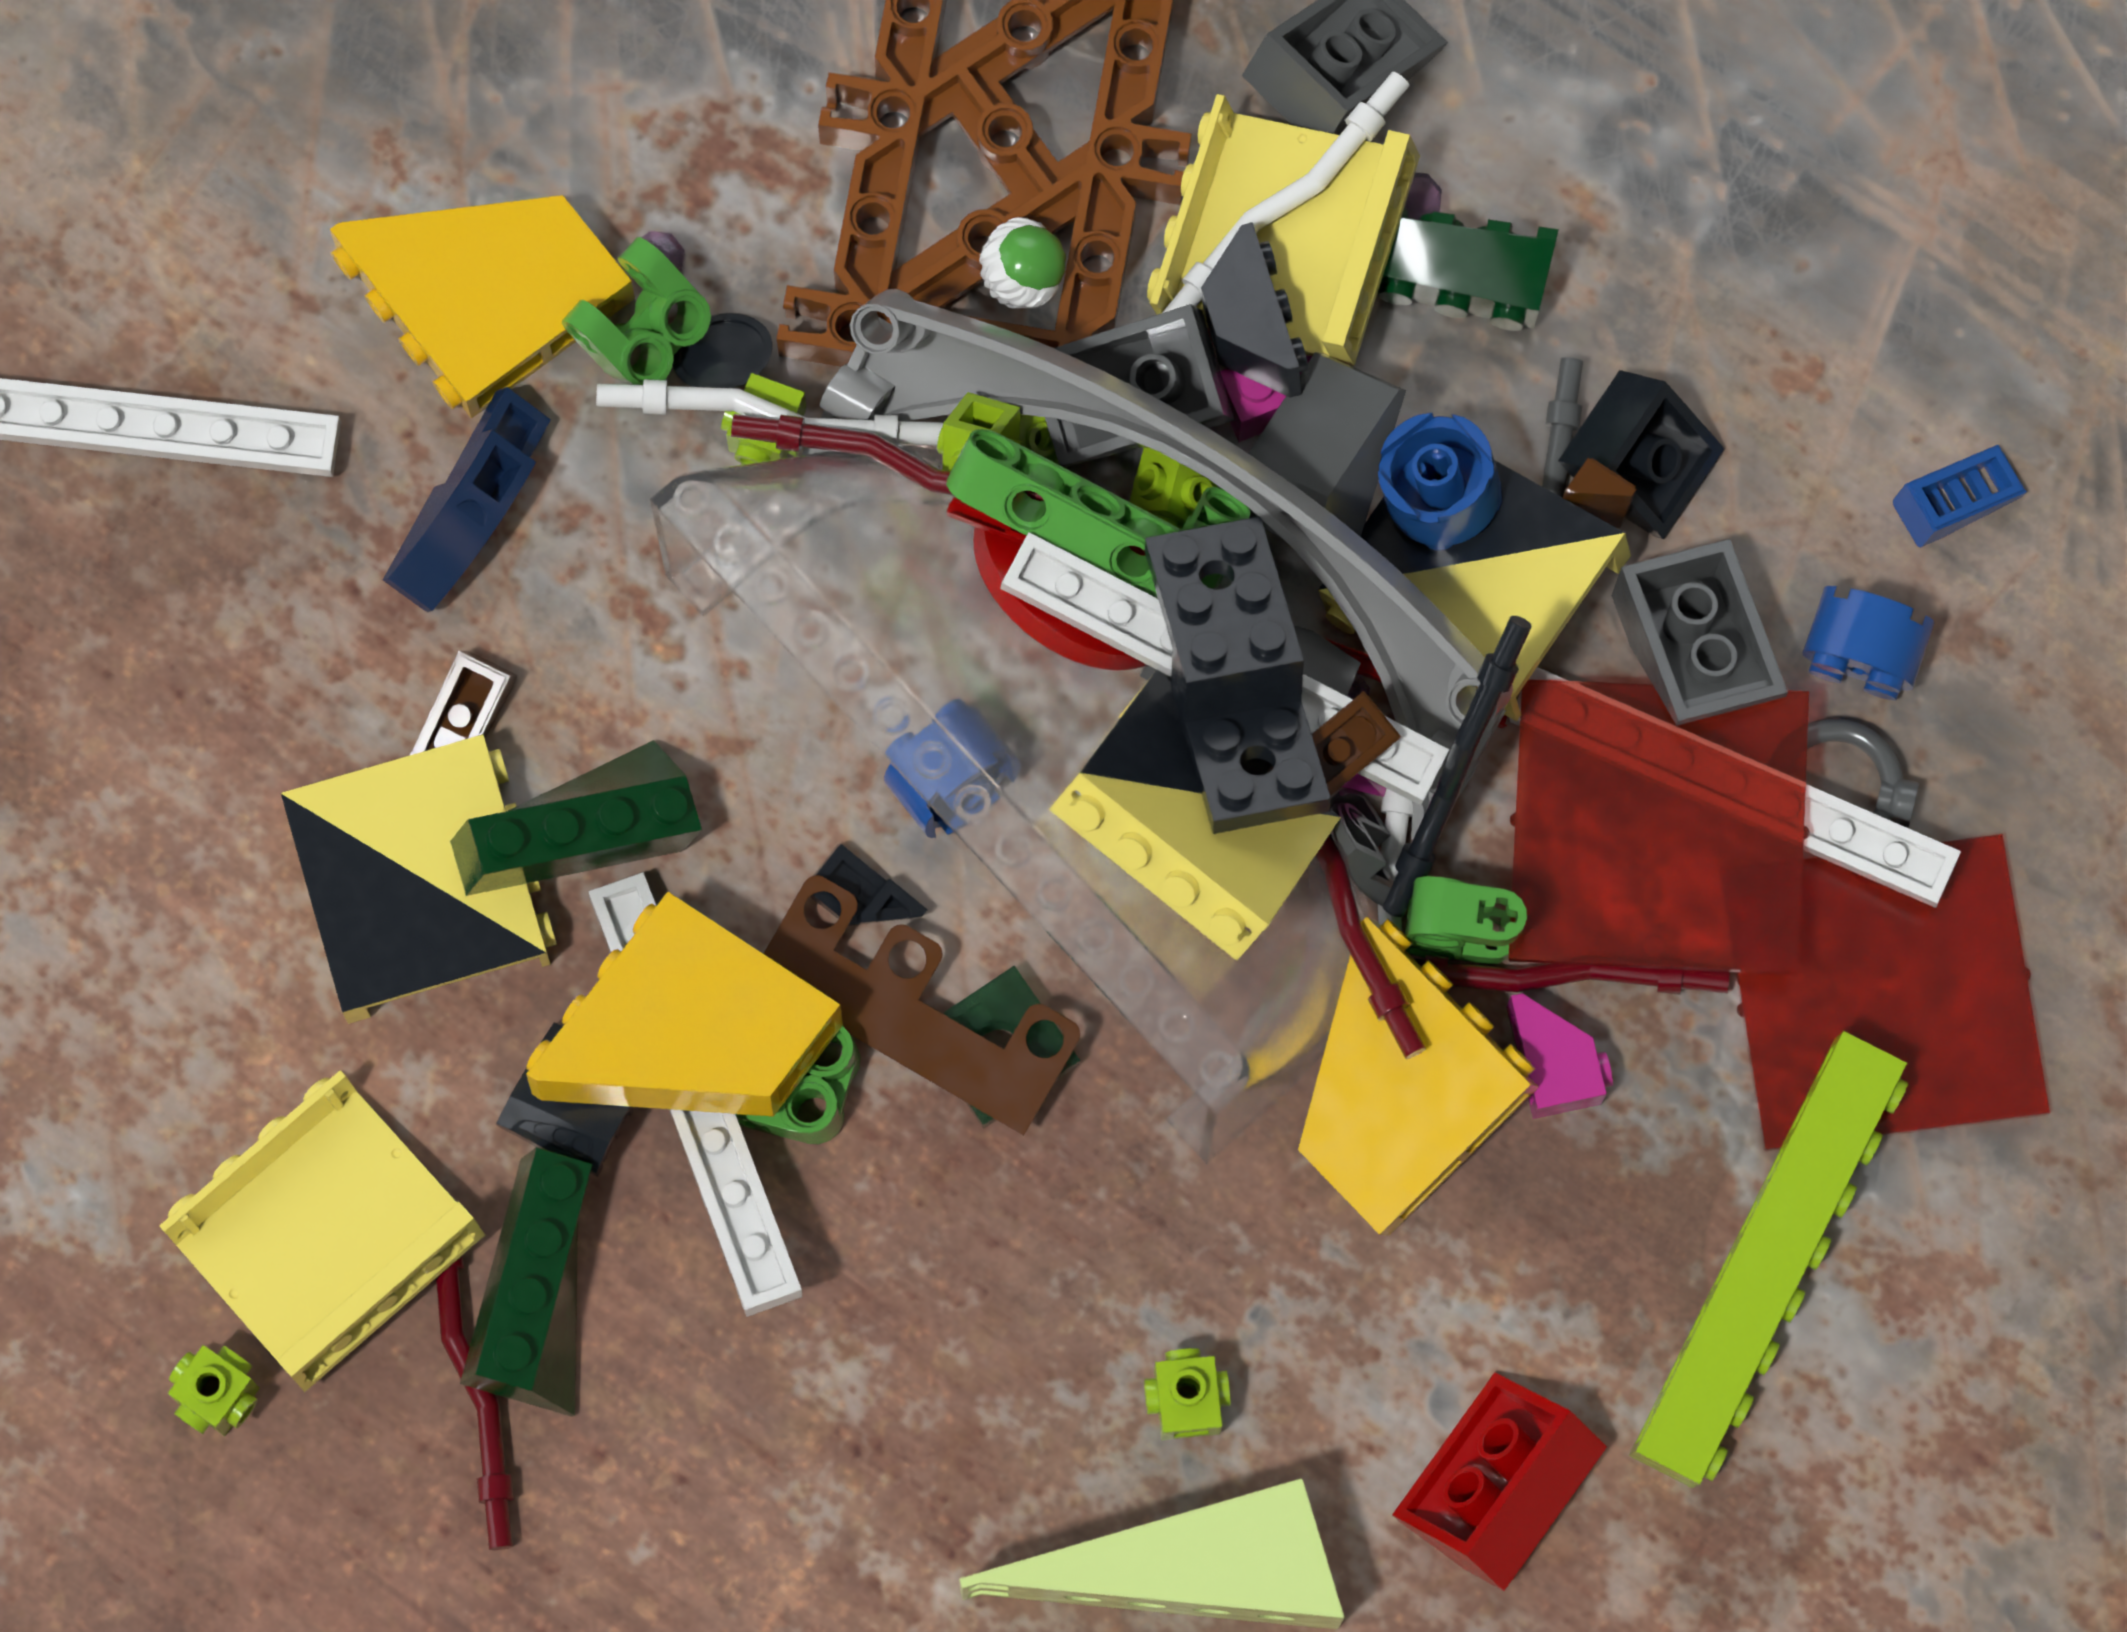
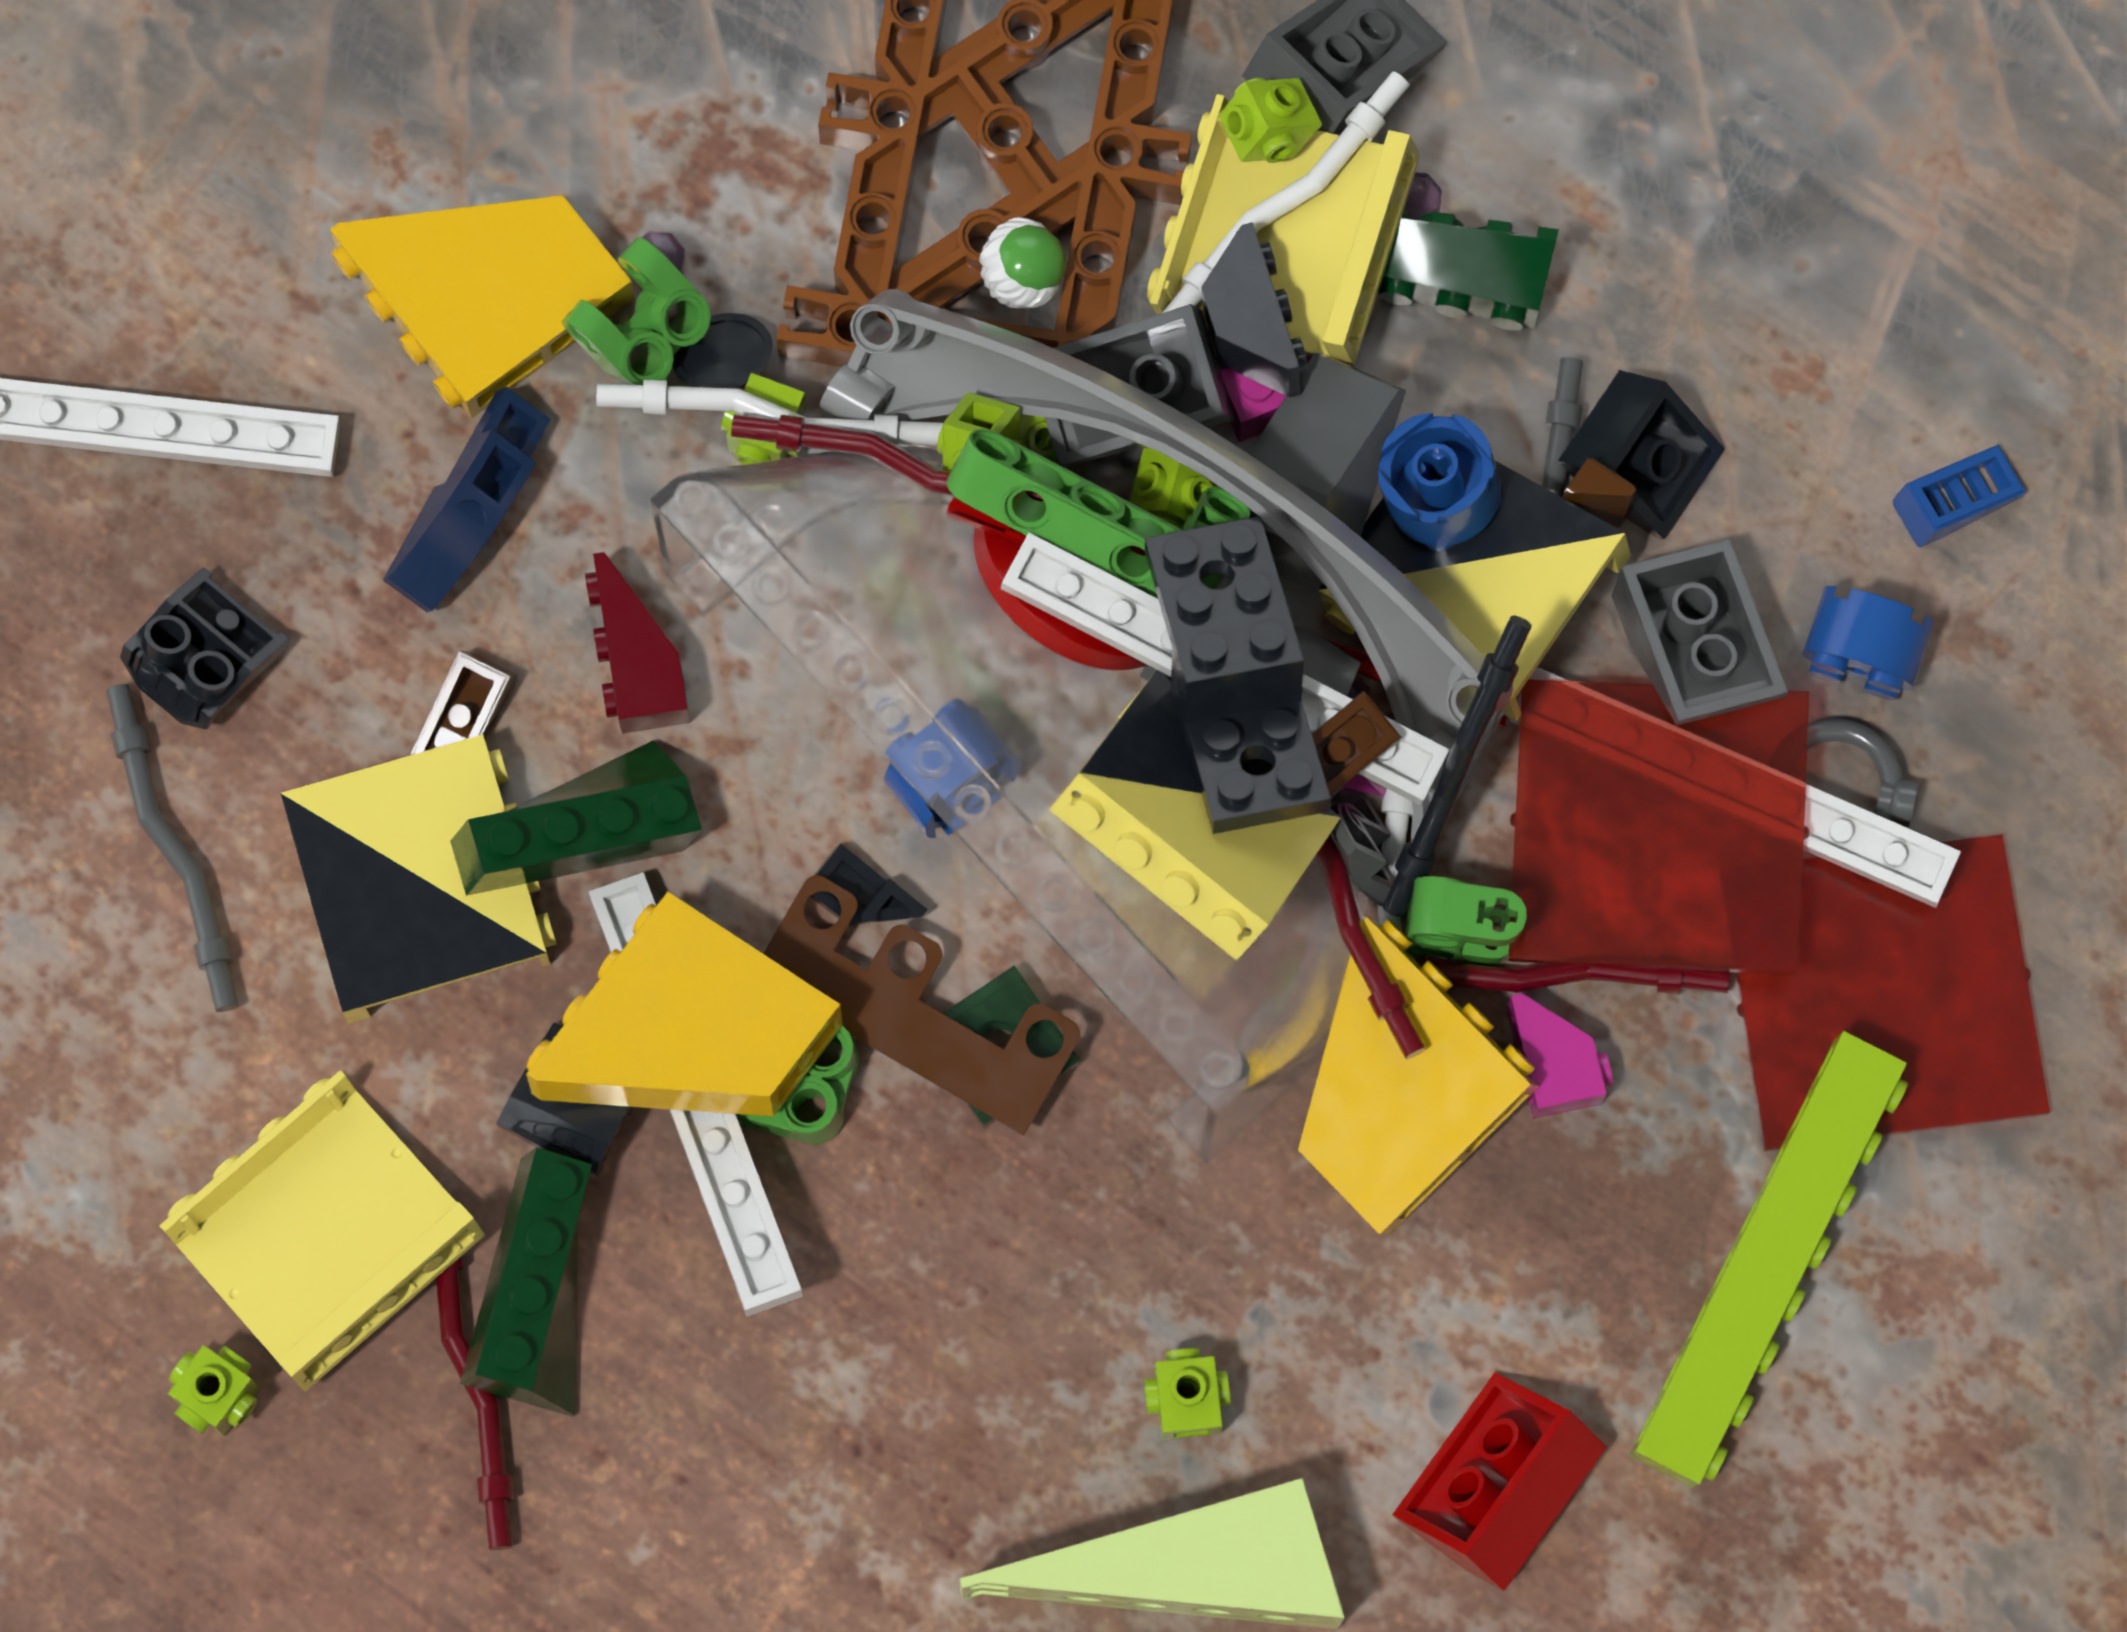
none -> dark grey bar [106,684,239,1012]
none -> black slope [120,567,290,730]
none -> dark red slope [585,552,690,734]
none -> lime brick [1218,78,1322,163]

